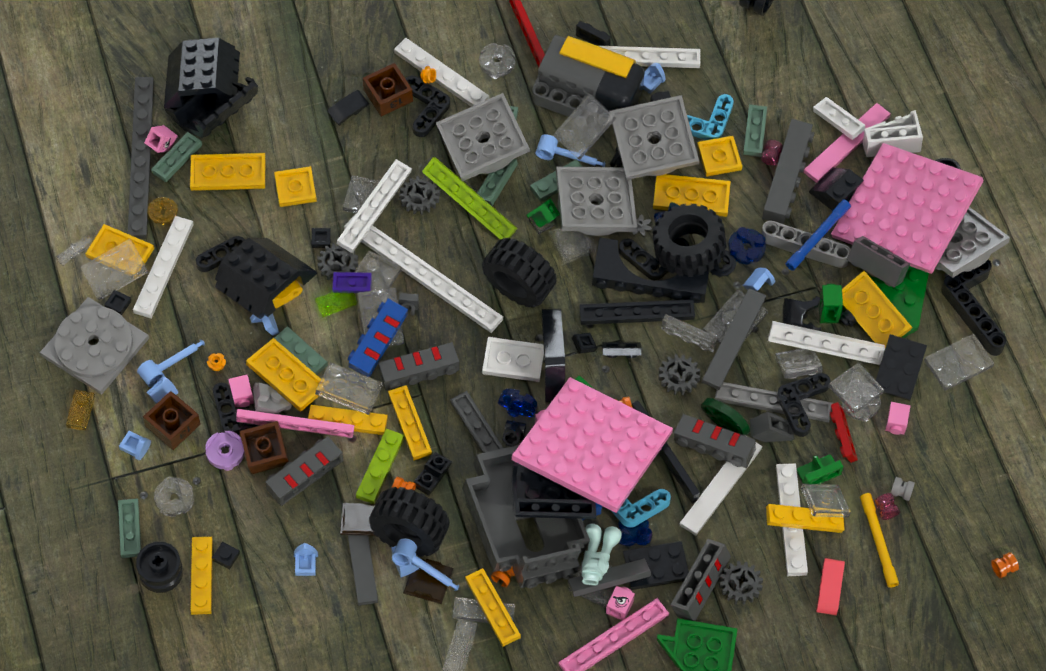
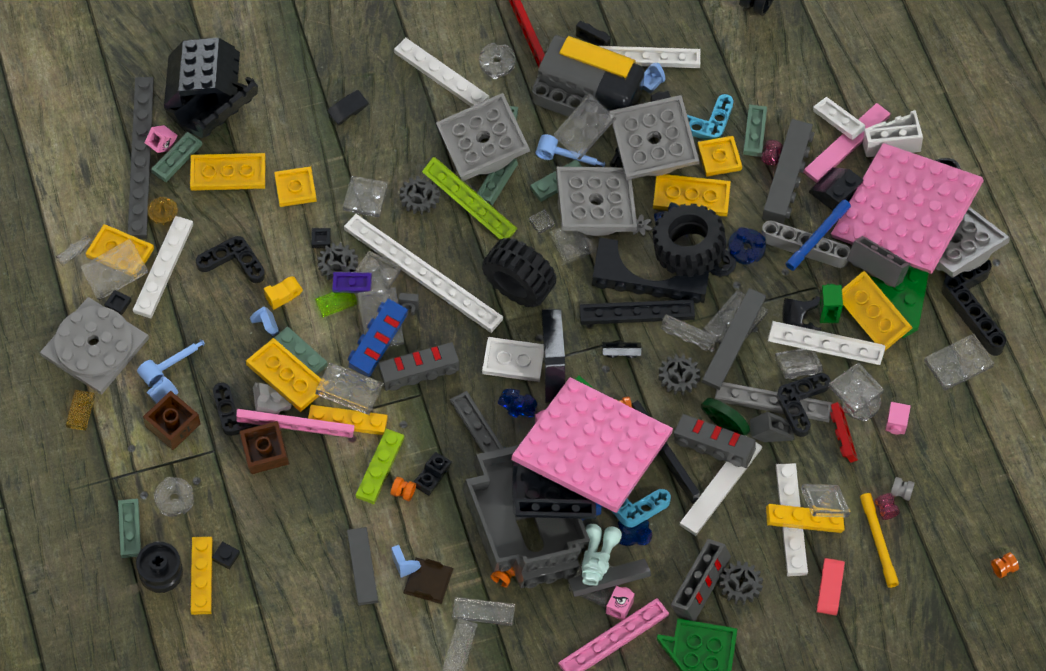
light blue tile [119,431,151,460] -> none
lavender plate [205,431,245,471] -> none
light orange plate [207,353,226,371] -> none
black slope [215,237,317,319] -> none
bright pink brick [228,375,254,408] -> none
dark grey brick [265,436,343,506] -> none
light blue tile [294,543,318,576] -> none
white plate [336,159,412,253] -> none
piece [340,503,375,535] -> none
reddish brown brick [363,63,413,117] -> none
black tyre [369,487,450,557] -> none
yellow plate [388,385,432,461] -> none
light blue piece [392,538,459,591] -> none
black beam [405,76,450,137] -> none
light orange plate [420,66,436,84] -> none
yellow plate [465,568,521,647] -> none
black piece [502,420,526,447] -> none
green panel [526,198,560,227] -> none
black tile [572,332,597,354] -> none
black beam [619,238,689,281] -> none
black plate [623,541,689,590] -> none
light blue tile [743,268,775,291] -> none
green panel [797,454,844,490] -> none
black plate [840,309,857,327] -> none
black plate [873,334,927,401] -> none

